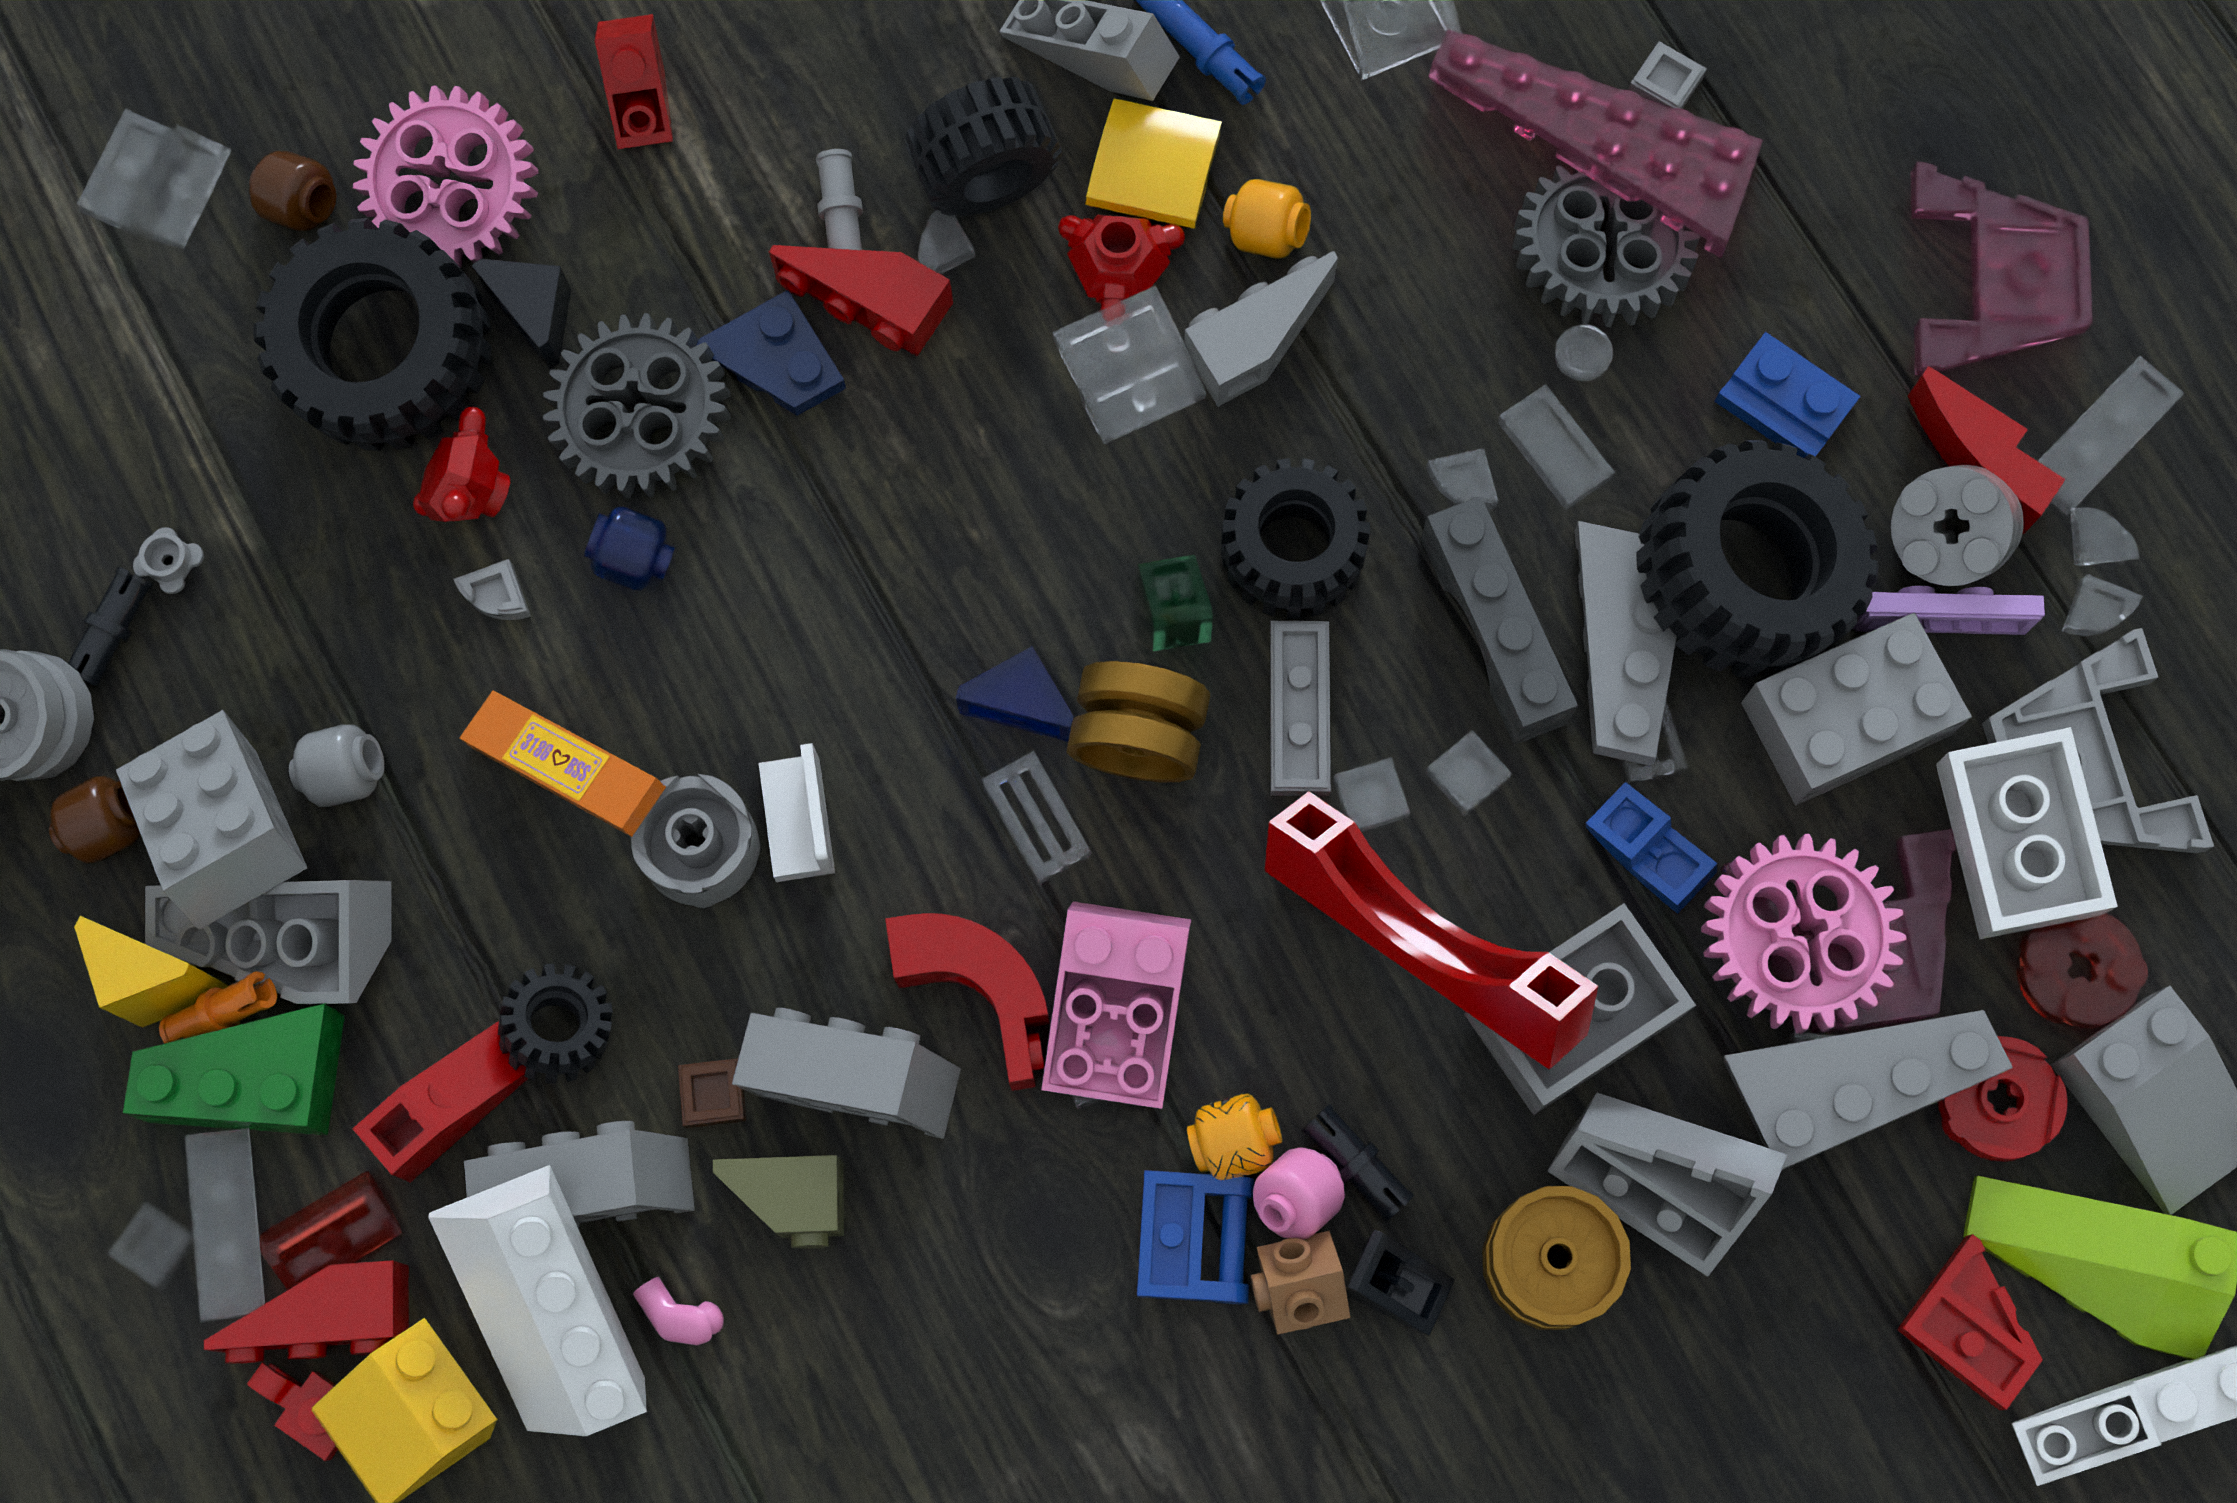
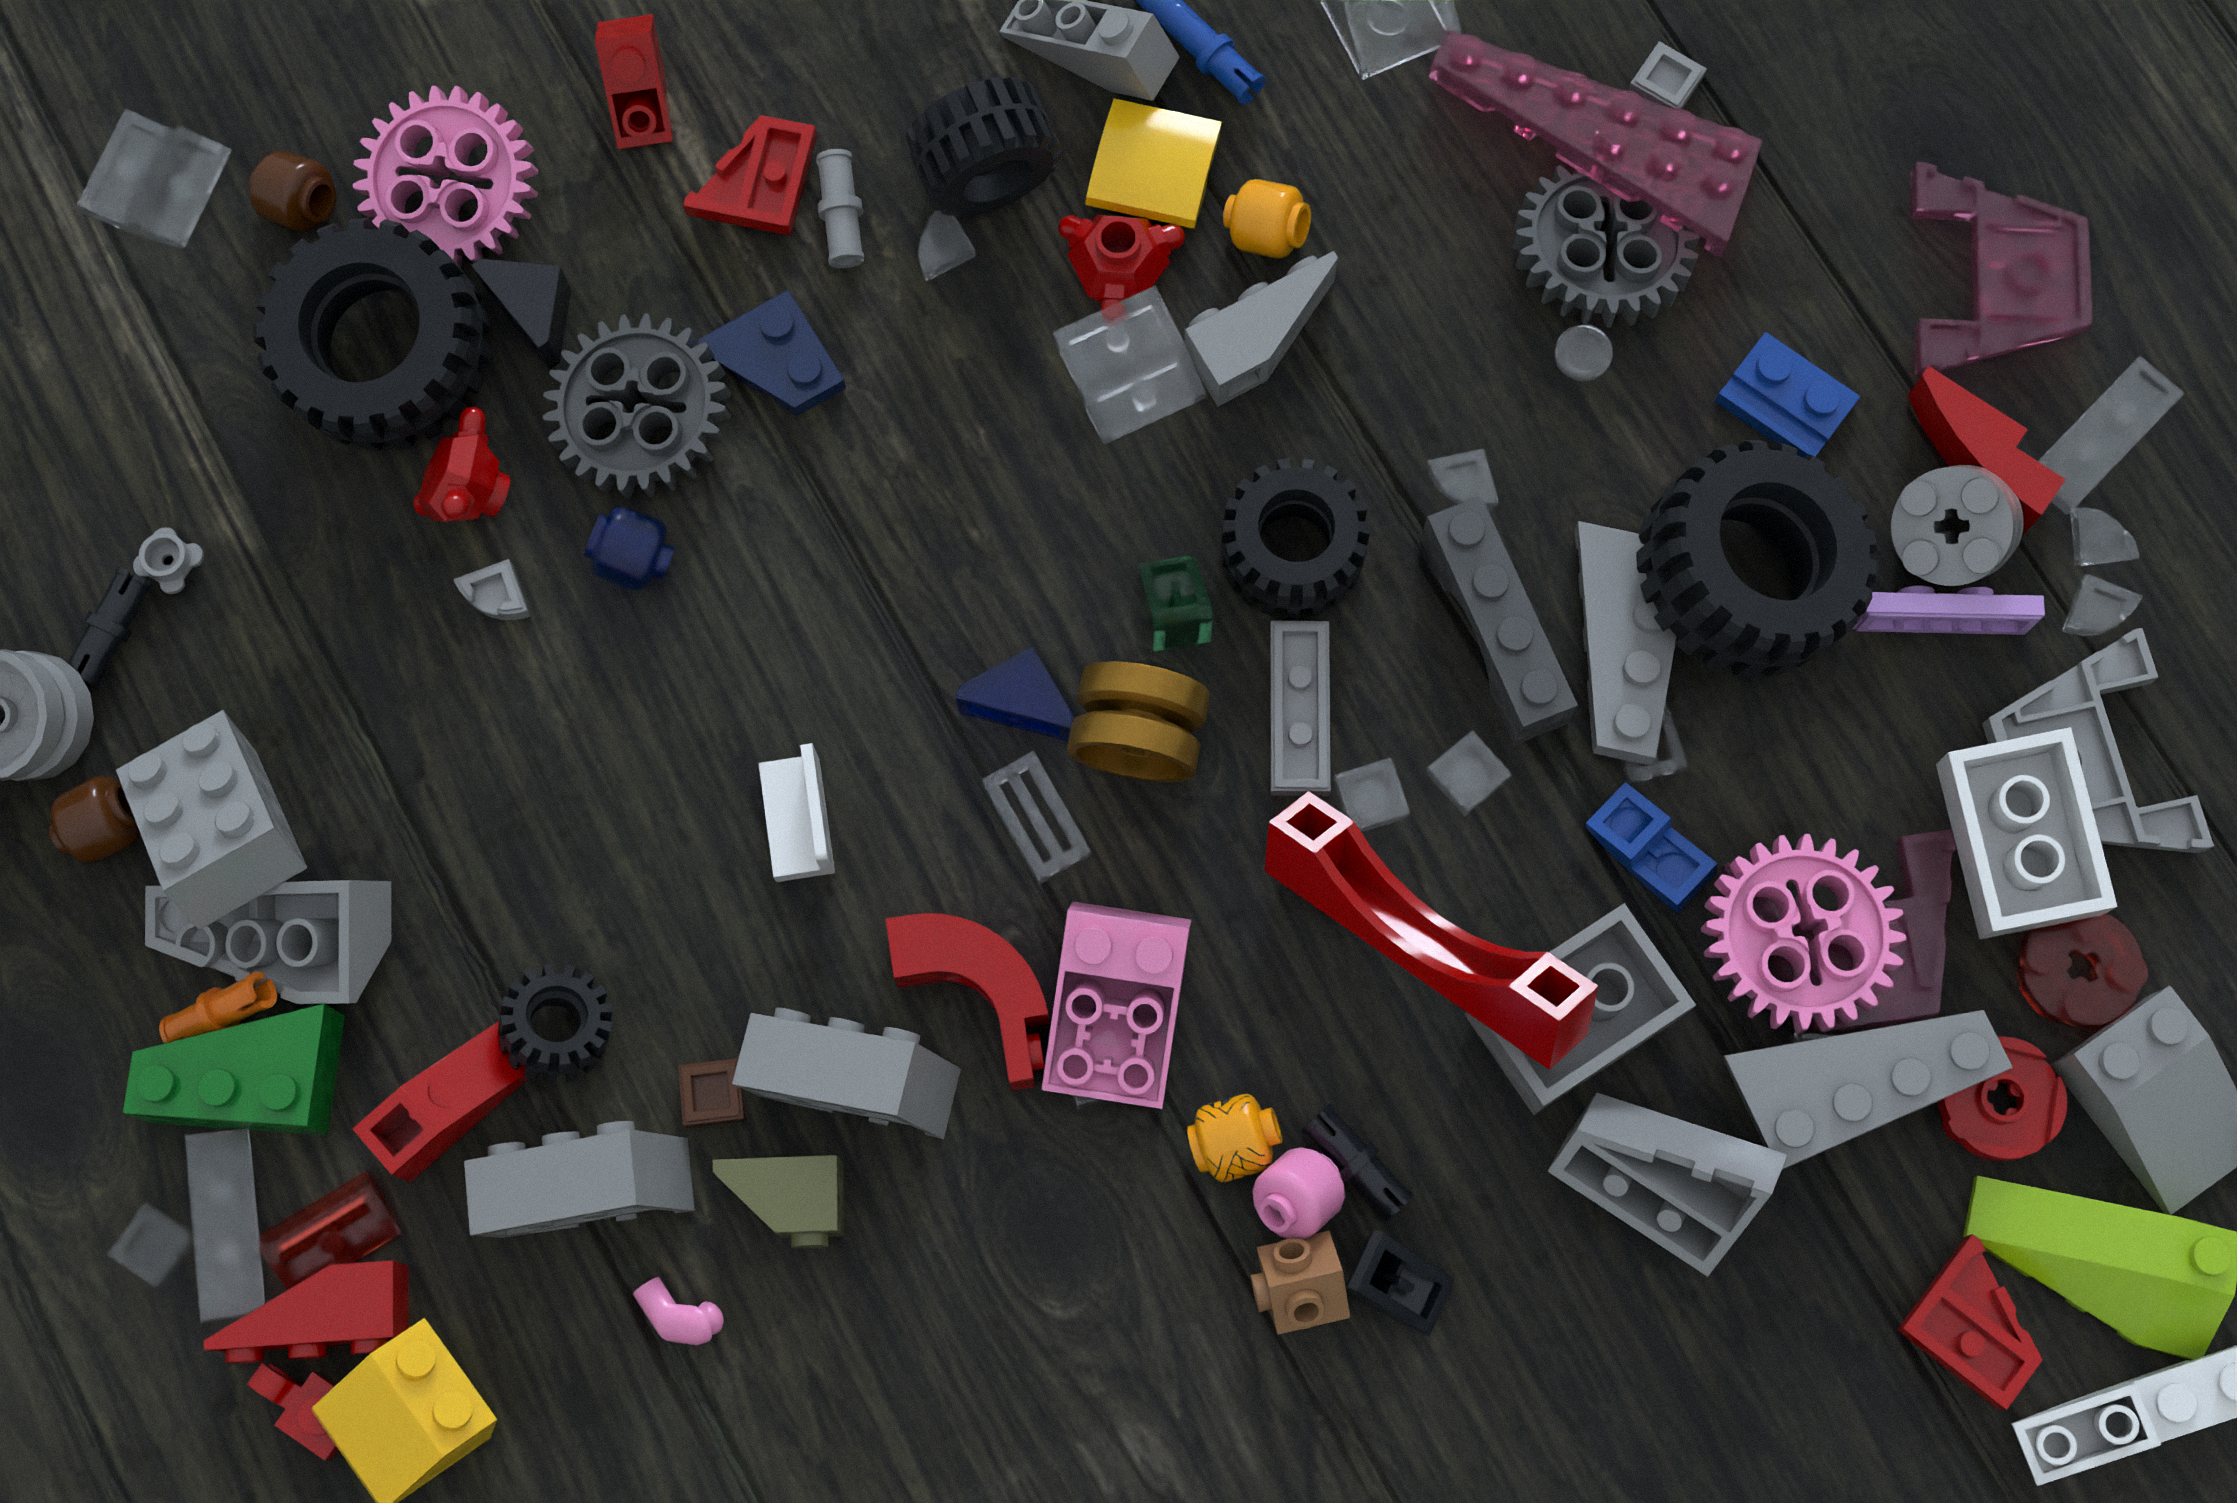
yellow slope [74,916,229,1027] -> none
light grey head [289,724,384,807] -> none
white slope [429,1165,647,1436] -> none
orange tile [459,690,666,837] -> none
light grey brick [631,774,761,908] -> none
red slope [769,245,953,357] -> none
blue plate [1137,1170,1255,1304] -> none
pearl gold wheel [1482,1186,1631,1330] -> none
clear tile [1498,384,1615,510] -> none
light grey brick [1741,612,1972,806] -> none
none -> red wing [683,115,817,236]

